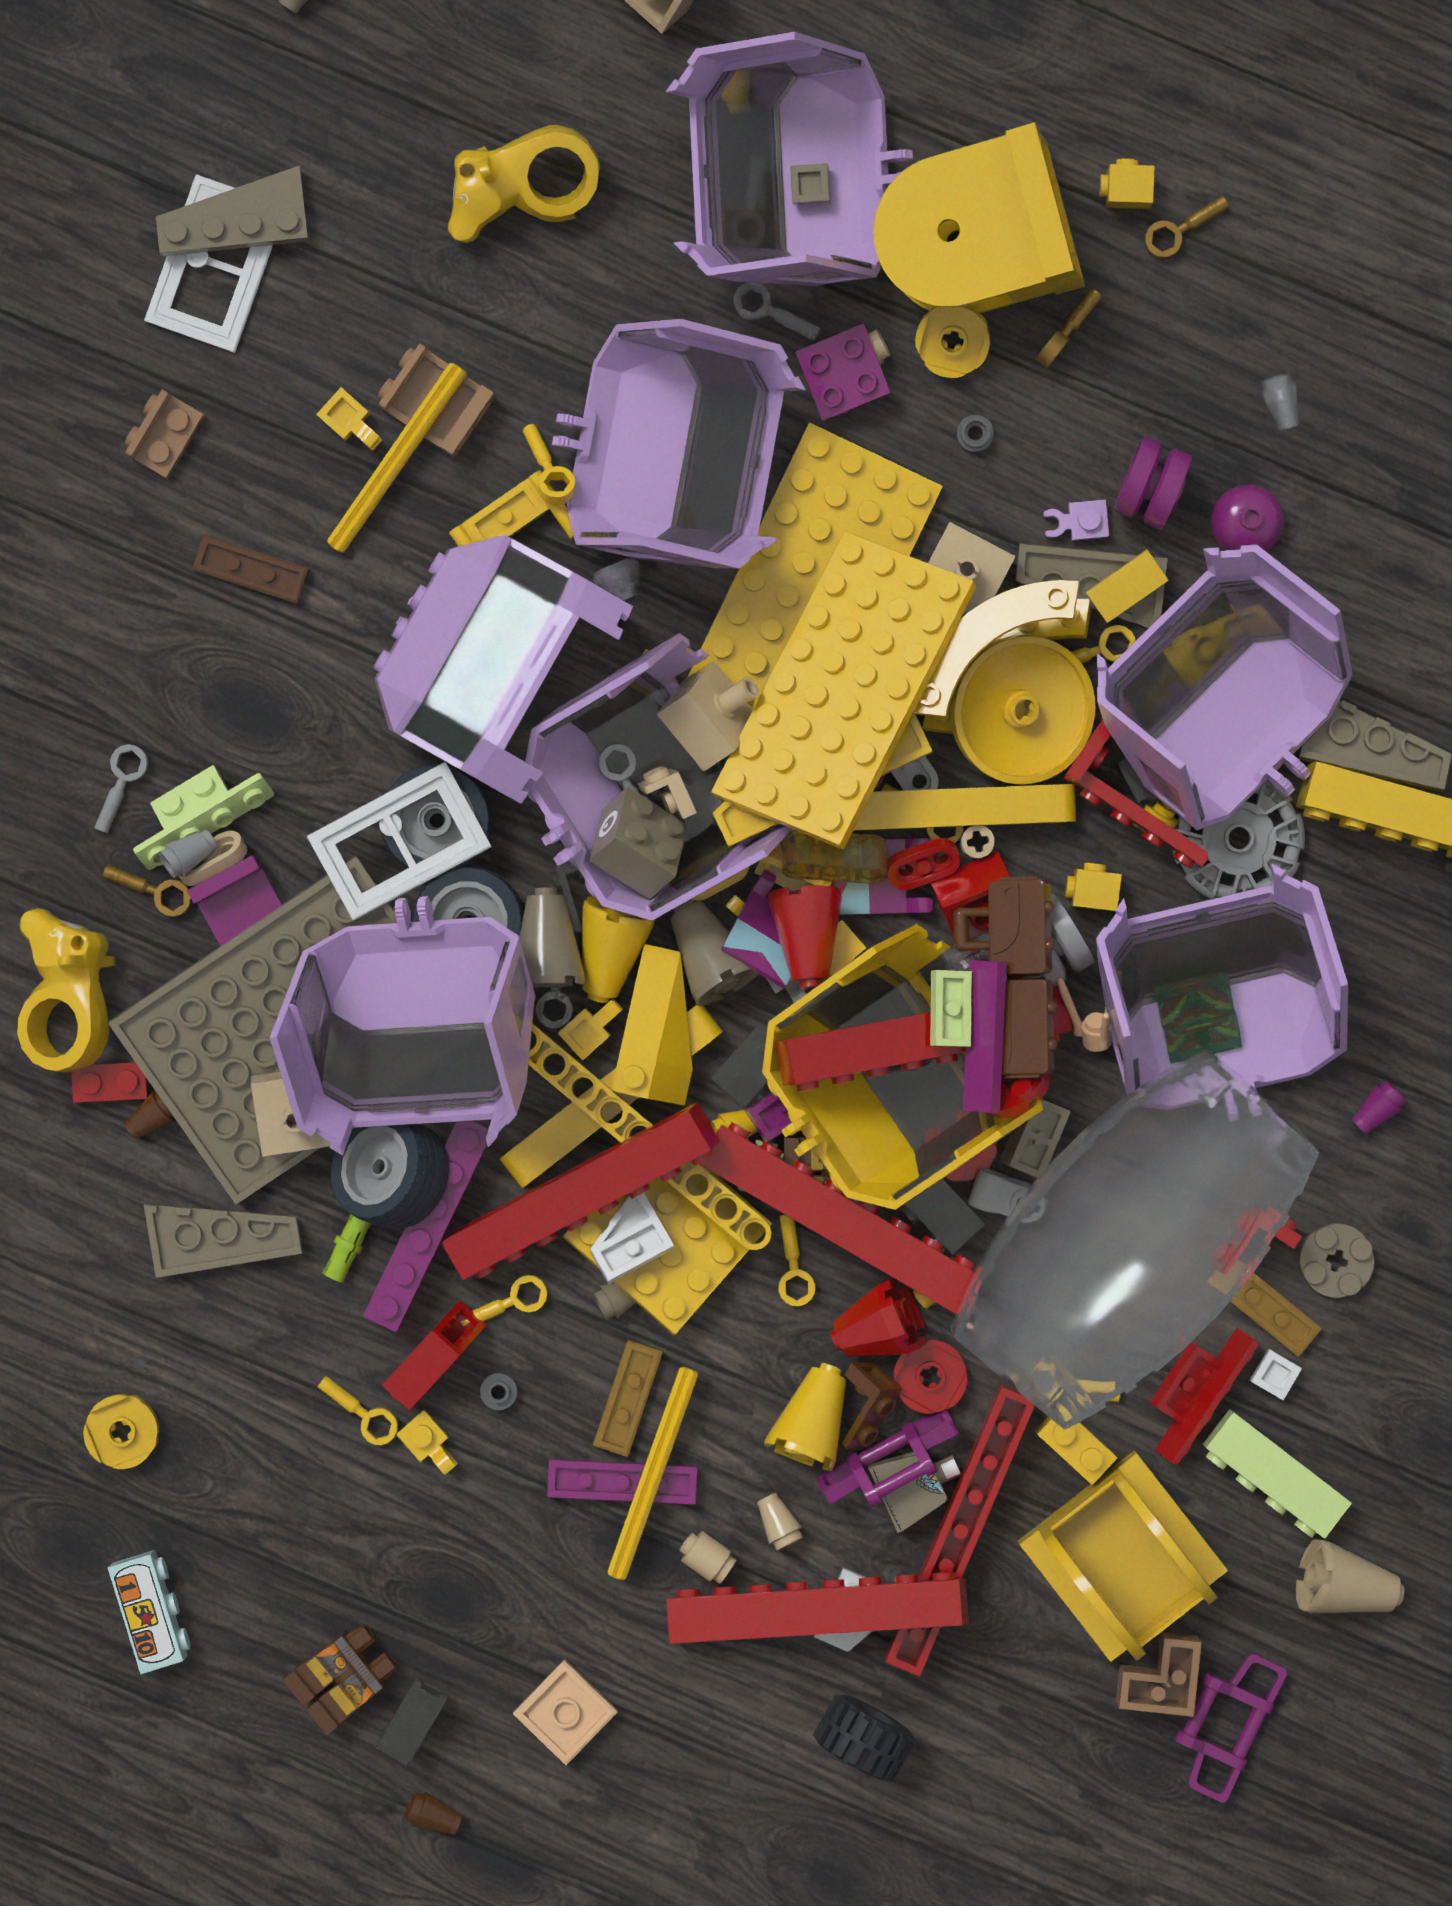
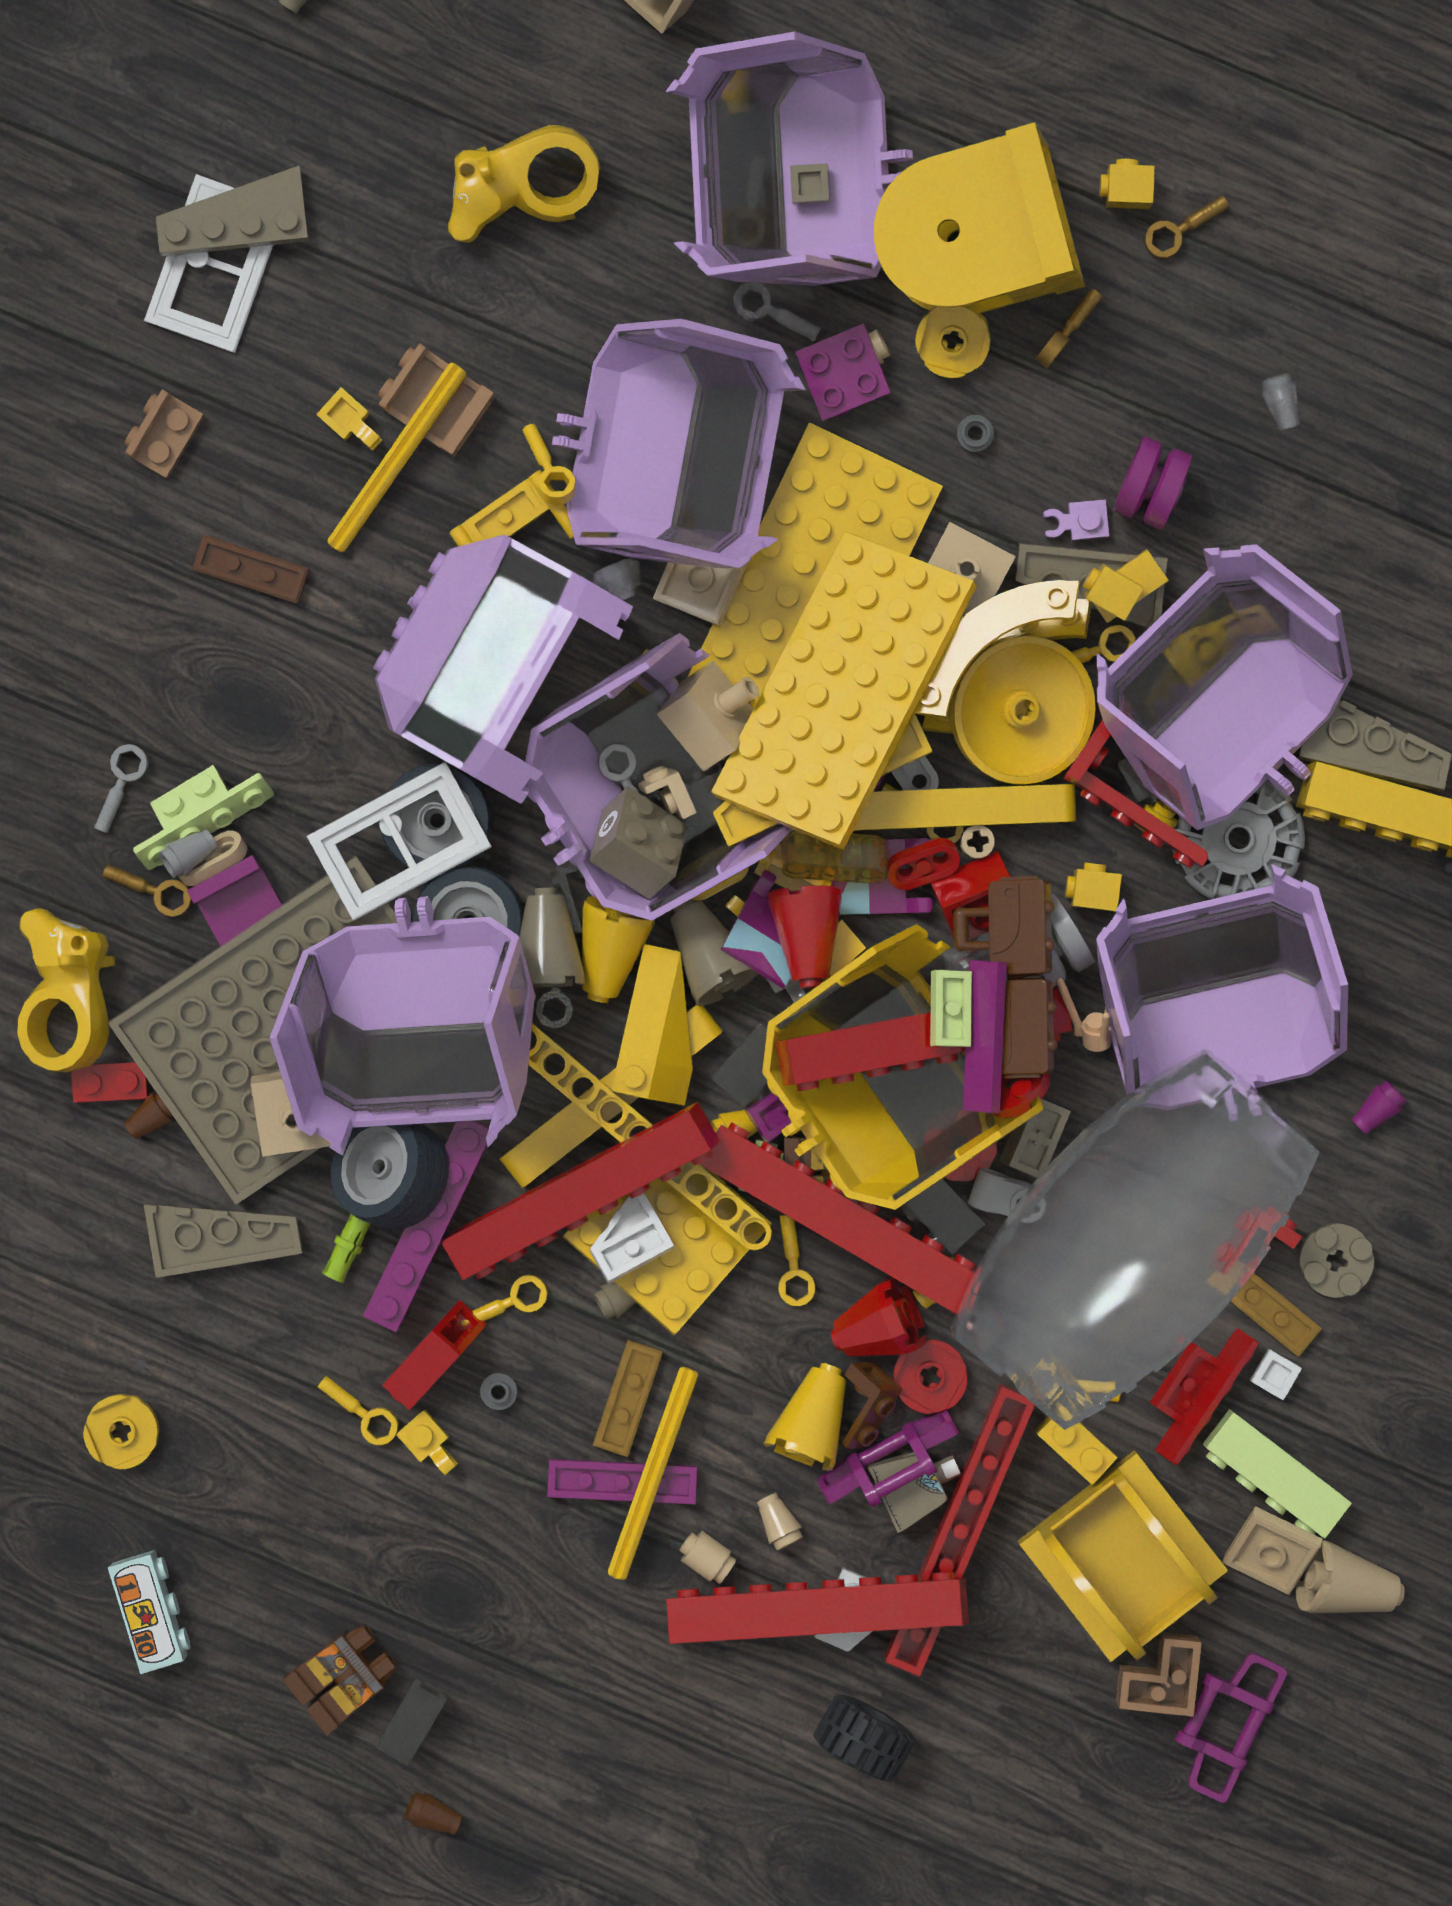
light nougat plate [513,1659,618,1765] -> none
yellow plate [558,998,623,1061] -> none
slope [1153,970,1242,1064] -> none
magenta cylinder [1209,484,1284,552] -> none
none -> tan plate [653,531,749,627]
none -> yellow brick [1082,563,1144,621]
none -> tan plate [1222,1506,1322,1595]

